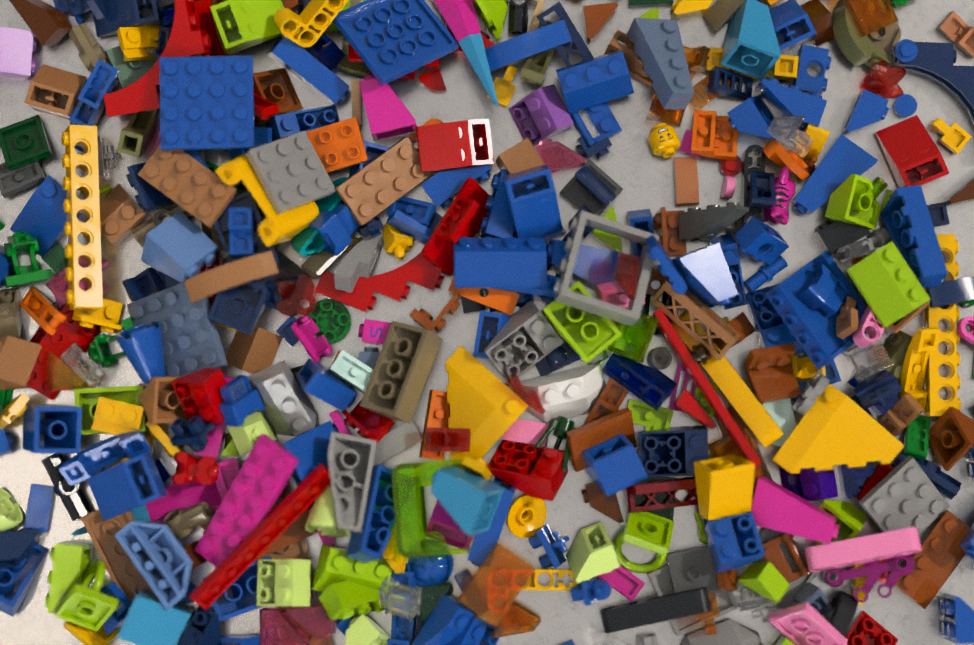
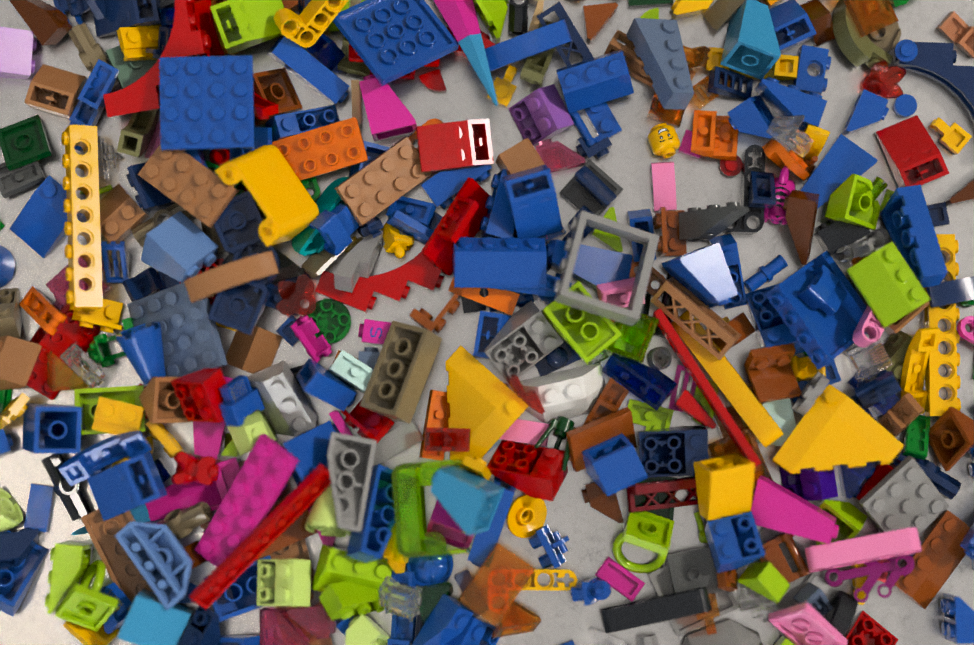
green tile [3,231,53,288] -> none
clear green tile [41,242,68,274] -> none
dark blue hips [170,415,215,452] -> none
blue slope [228,207,254,258] -> none
light grey plate [246,131,336,215] -> none
yellowish green slope [566,522,620,583] -> none
clear red tile [614,253,642,300] -> none
blue hinge [645,235,688,295] -> none
nougat slope [673,157,699,206] -> none
dark brown plate [691,343,712,365] -> none
bright pink tile [721,176,736,199] -> none
blue brick [734,216,789,265] -> none
medium nougat plate [836,296,859,339] -> none
none -> blue tile [101,241,130,283]
none -> red plate [209,149,230,166]
none -> bright pink slope [651,162,677,211]
none -> reddish brown slope [783,190,820,265]

